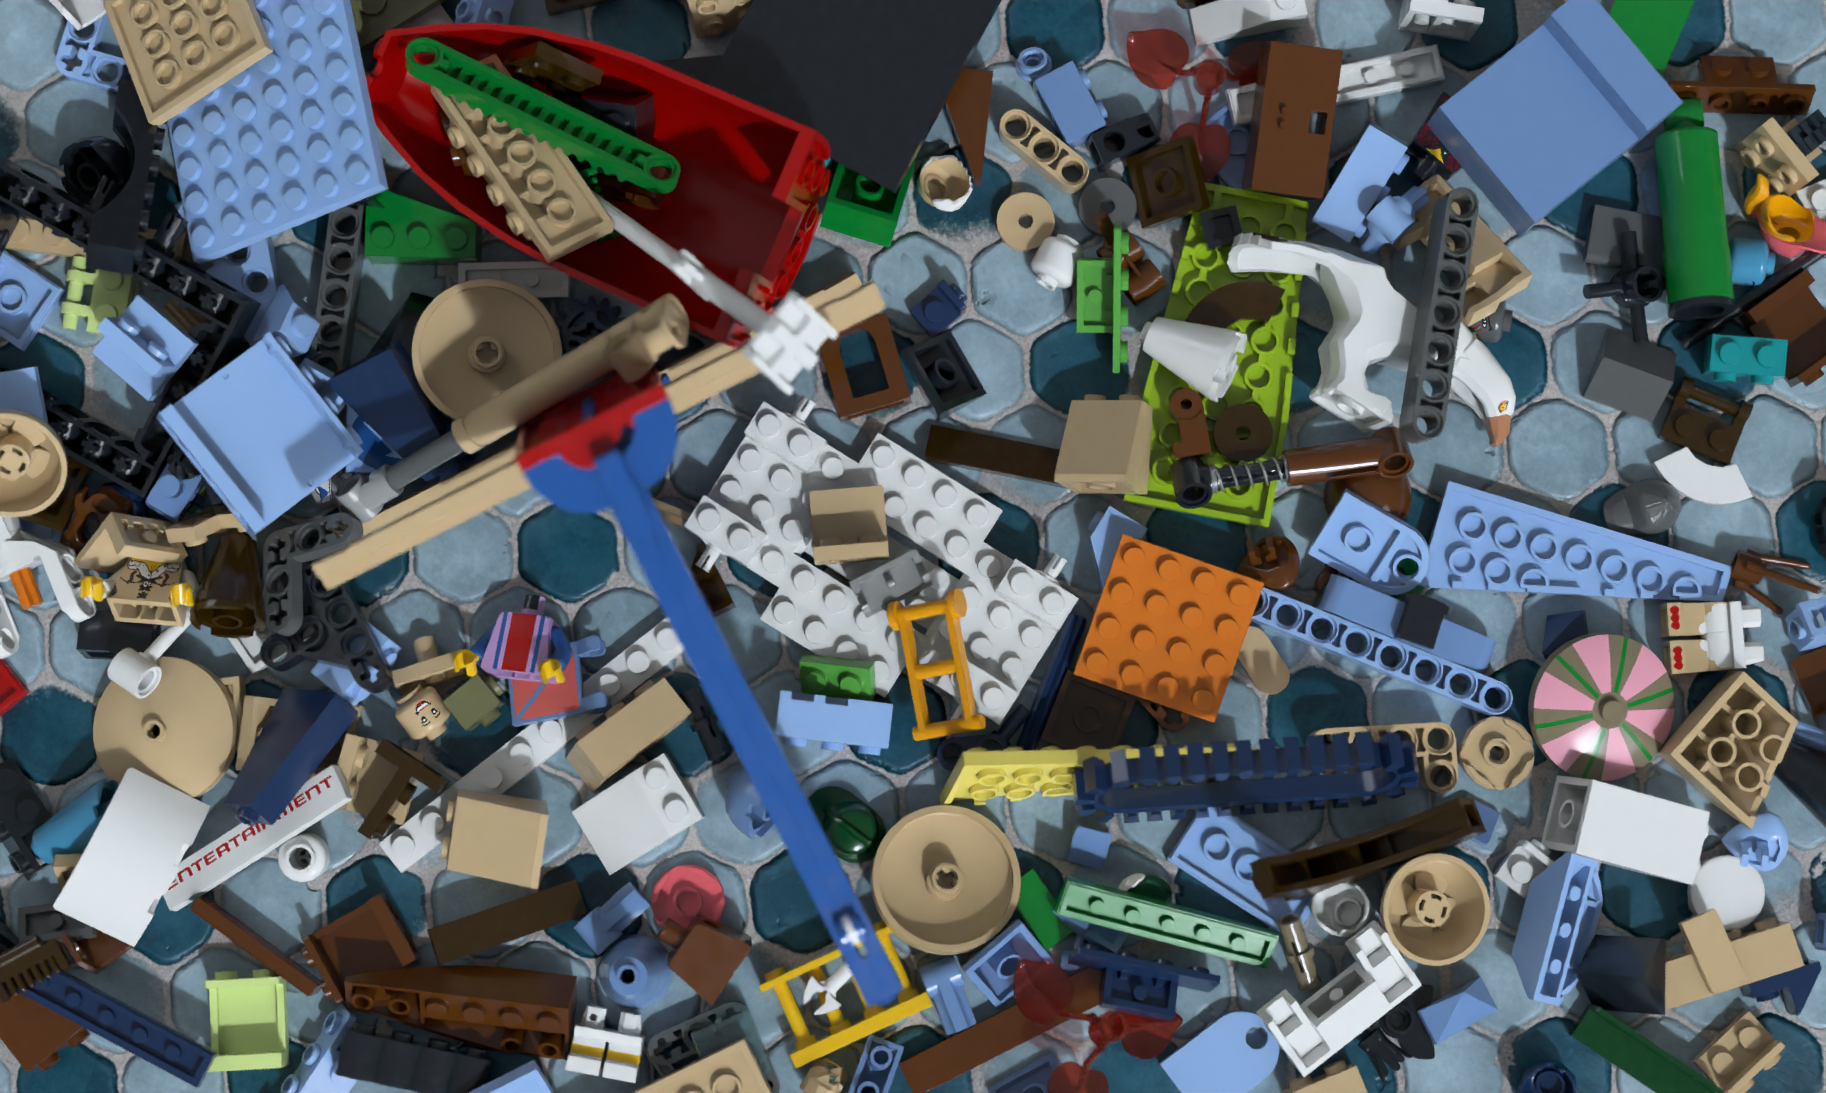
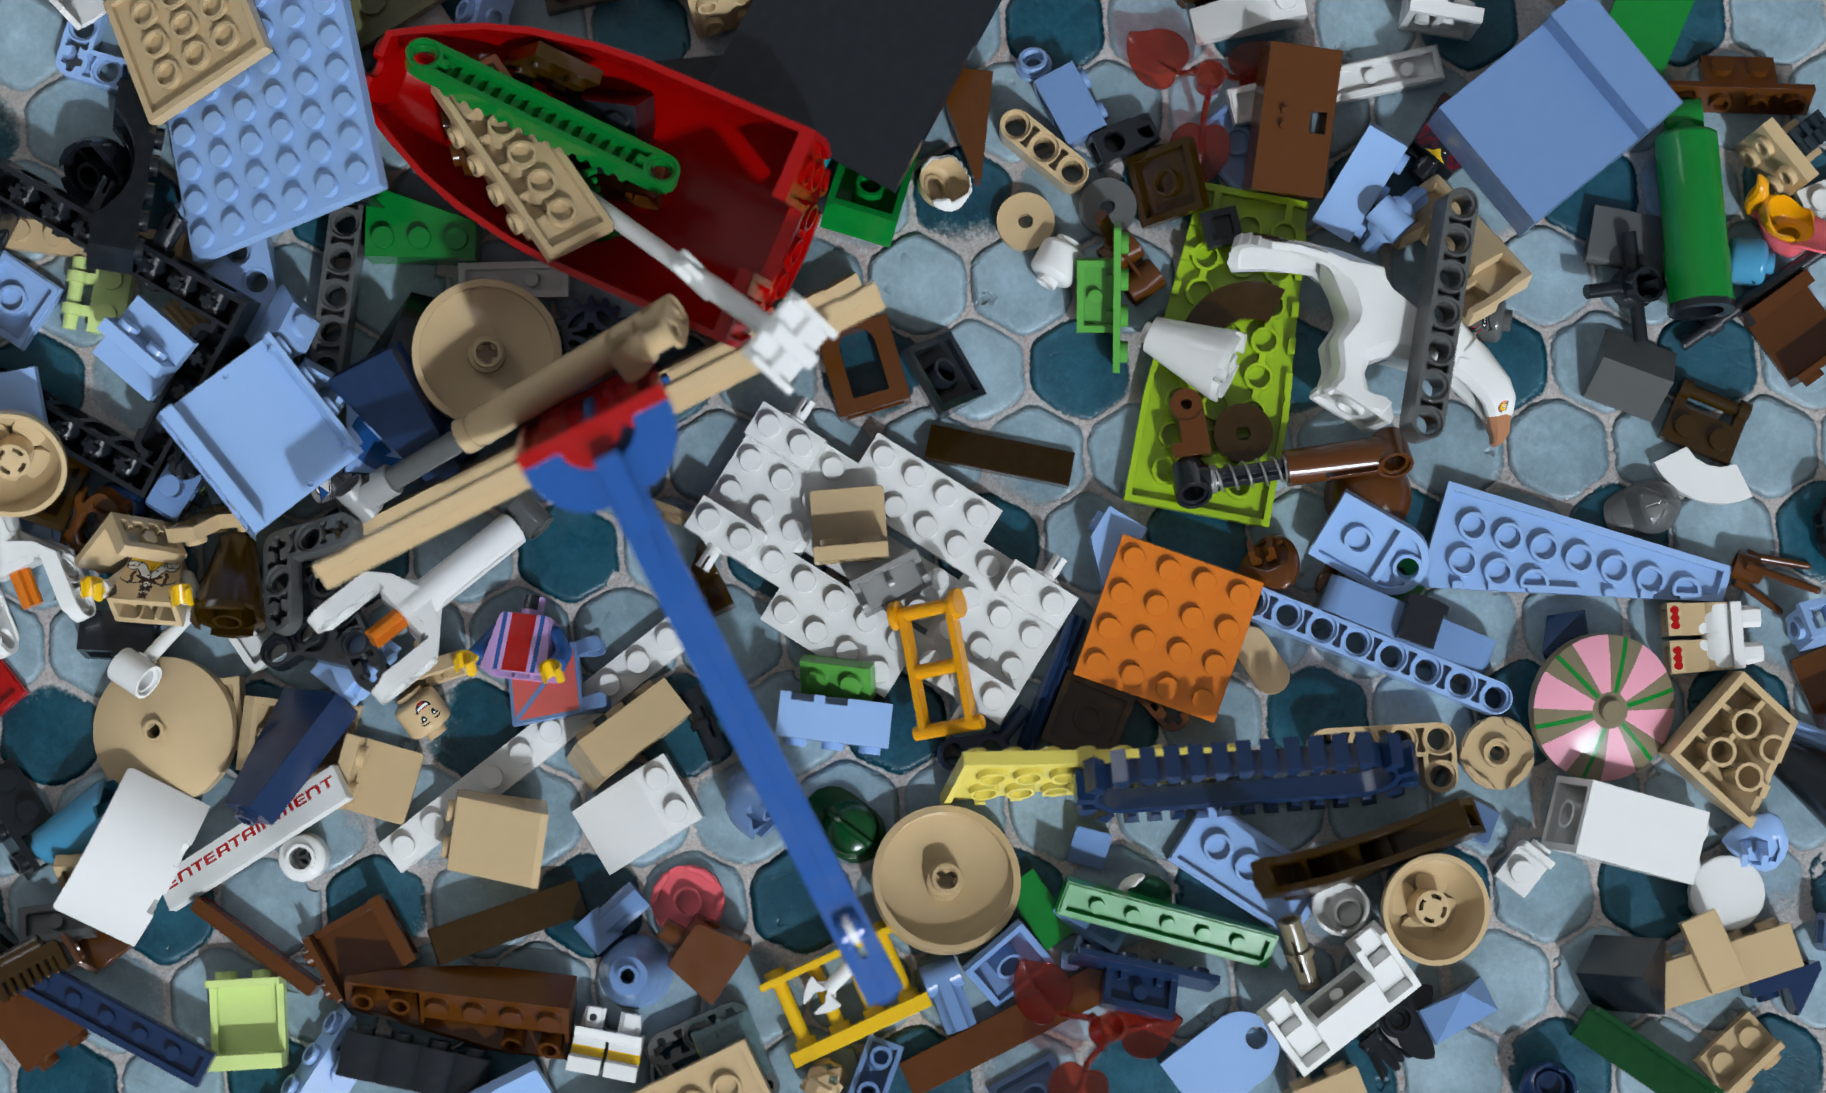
dark brown bracket [358,739,451,839] -> none
olive brick [443,673,505,731] -> none
dark blue bracket [909,280,967,338] -> none
tan slope [1054,394,1153,494] -> none
light blue wedge [1511,852,1603,1007] -> none
teal brick [1702,334,1788,385] -> none
none -> white piece [307,491,554,705]

